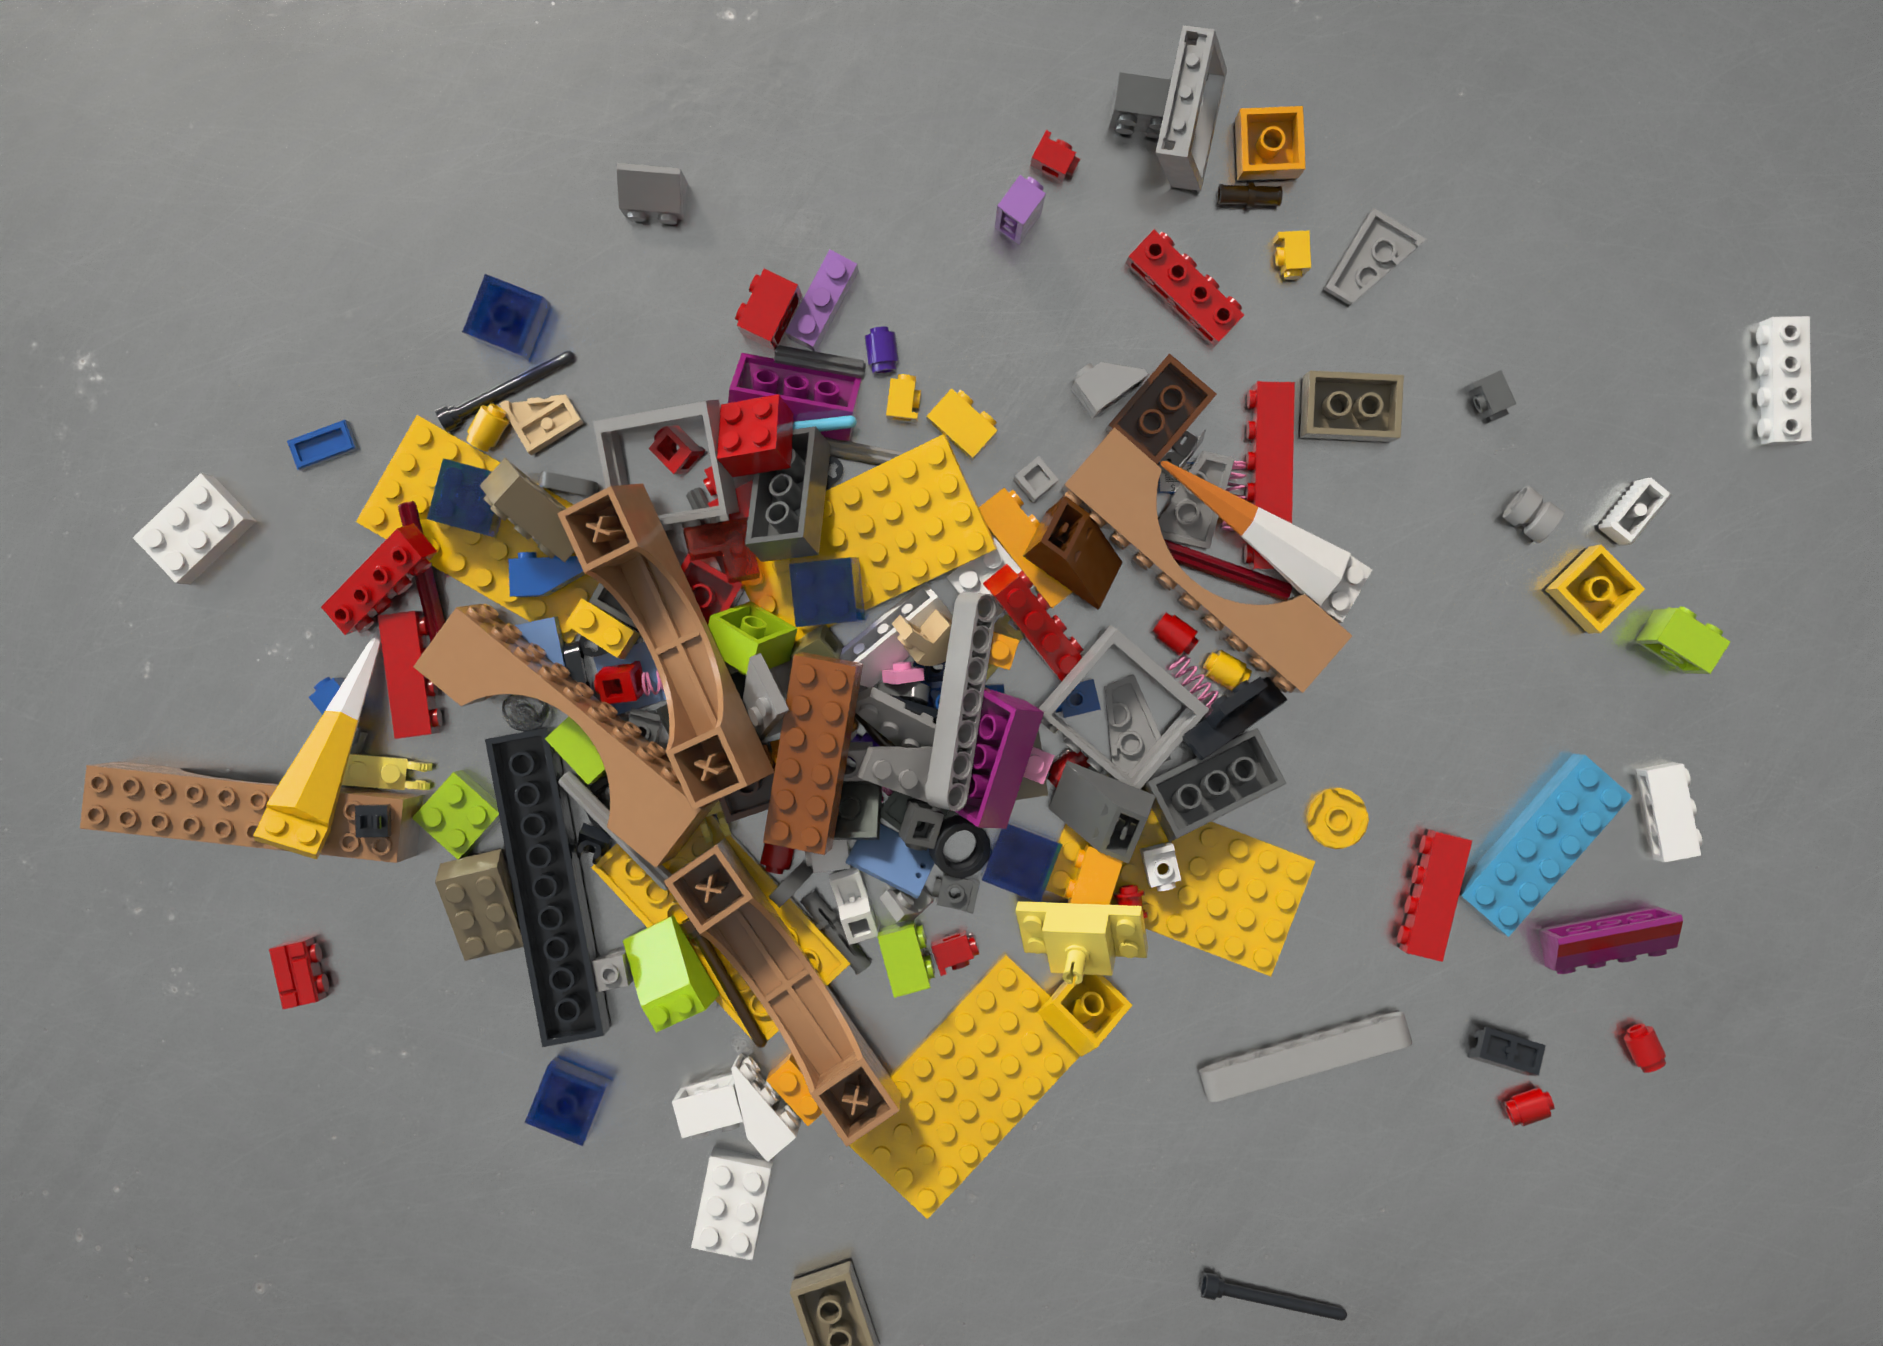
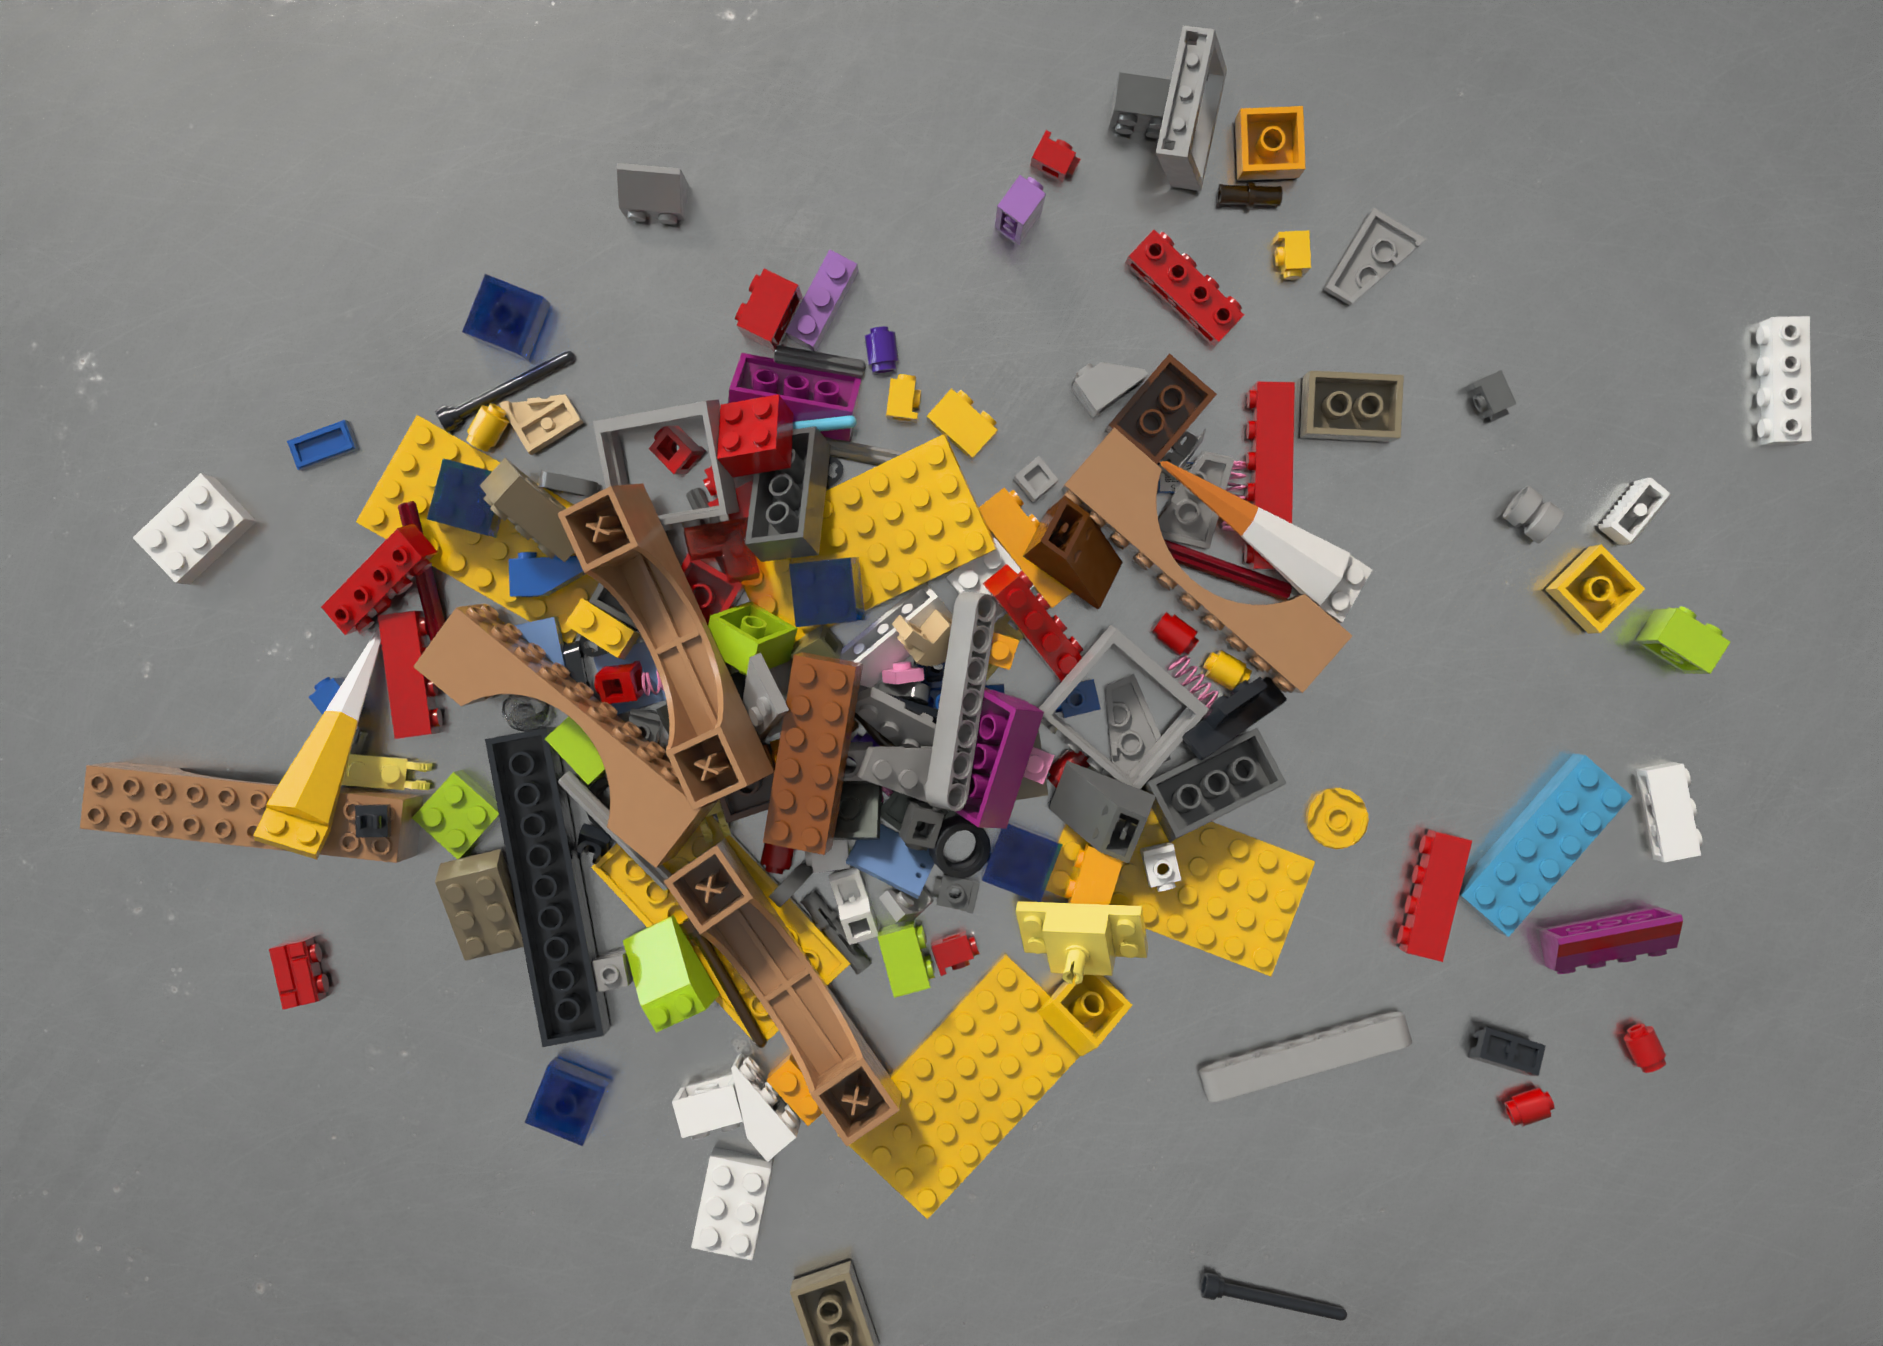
red brick [1113,885,1148,918] -> none

